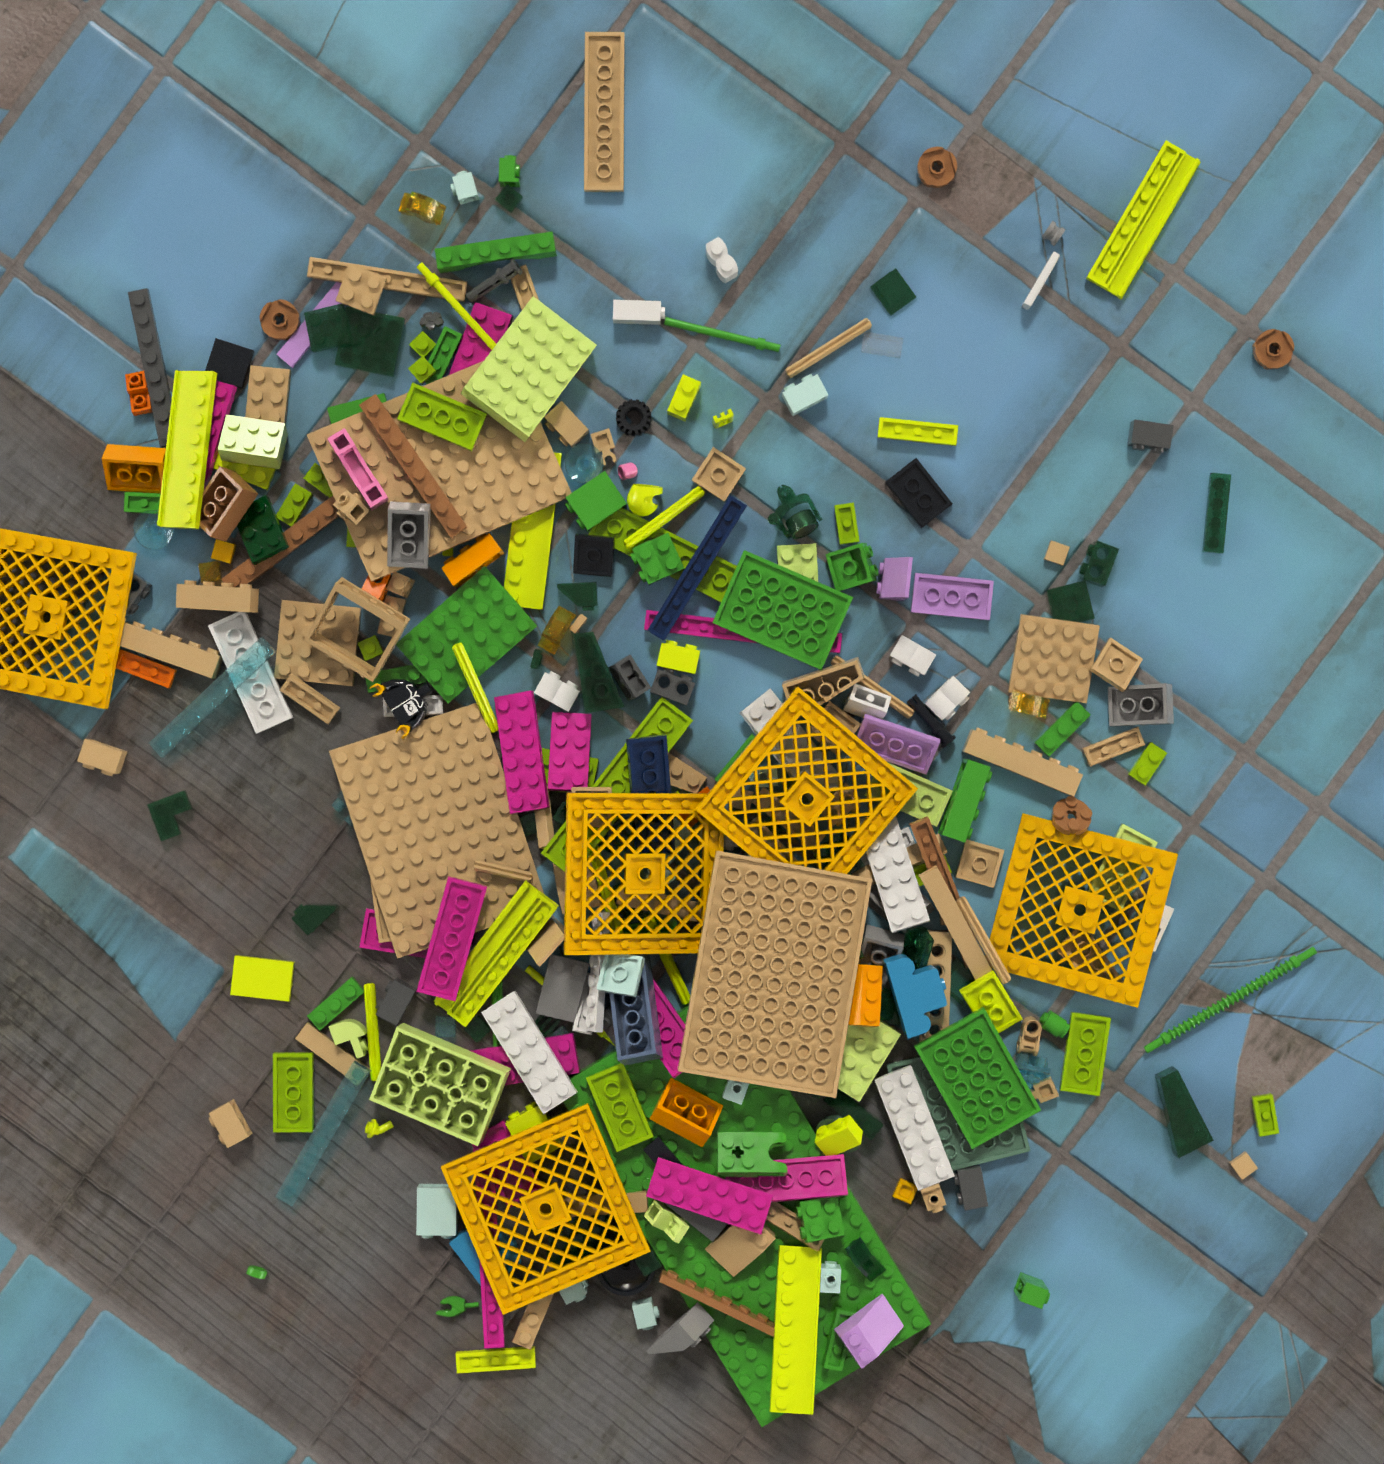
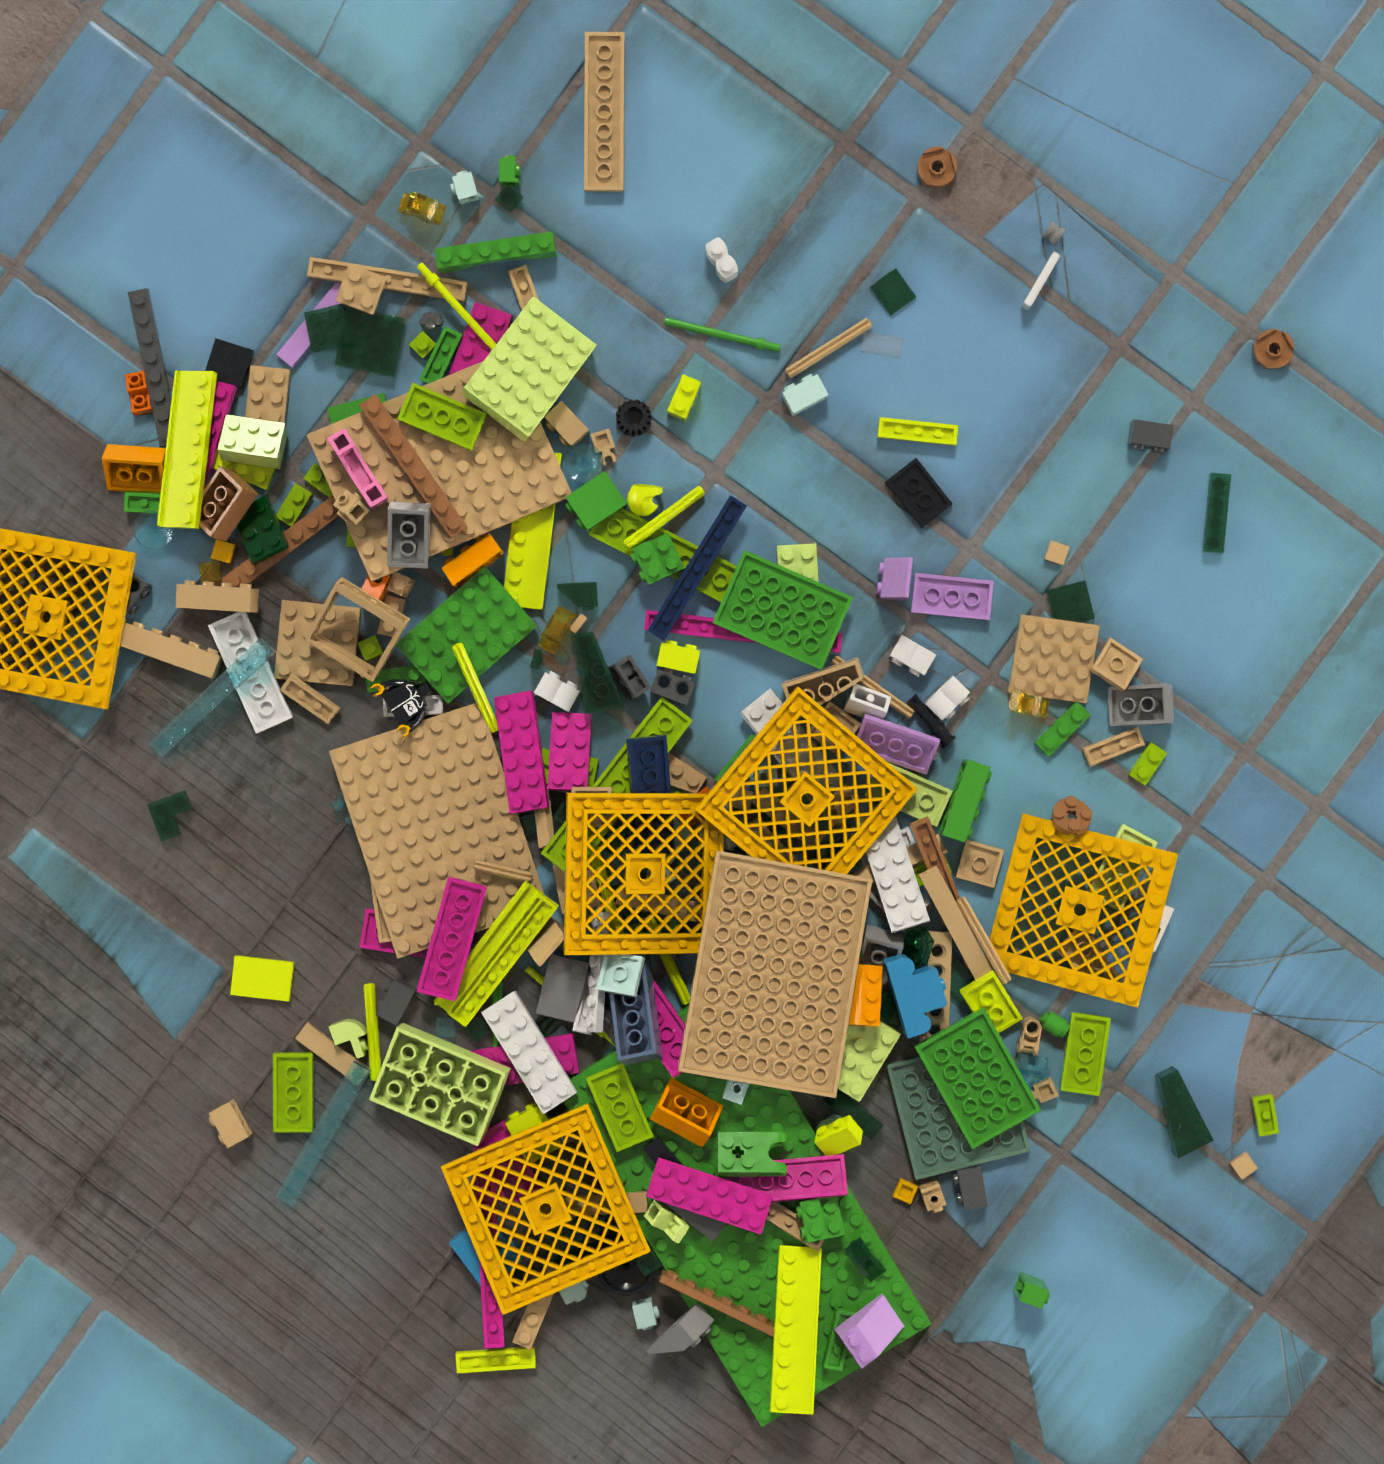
tan brick [77,739,128,776] -> none
orange plate [116,649,177,688] -> none
bright green tile [246,1265,267,1279] -> none
medium nougat plate [259,299,300,340] -> none
clear green slope [291,903,339,936] -> none
bright green plate [307,976,364,1031] -> none
neon yellow plate [365,1119,394,1138] -> none
lime plate [408,356,436,384] -> none
light aqua brick [416,1184,458,1239] -> none
bright green hand [436,1296,479,1317] -> none
dark grey pin [466,258,523,304] -> none
black tile [573,534,615,577] -> none
white brick [613,300,665,325] -> none
bright pink piece [618,462,638,480] -> none
tan plate [691,447,746,502] -> none
tan slope [705,1224,776,1277] -> none
neon yellow tile [712,409,734,429] -> none
clear green piece [768,485,823,539] -> none
light aqua brick [820,1261,841,1293] -> none
bright green plate [825,543,879,591] -> none
lime plate [834,502,860,545] -> none
white plate [874,1065,955,1191] -> none
tan brick [962,728,1083,796] -> none
clear green brick [1079,541,1119,587] -> none
neon yellow plate [1085,140,1201,300] -> none
bright green hose [1144,947,1317,1054] -> none

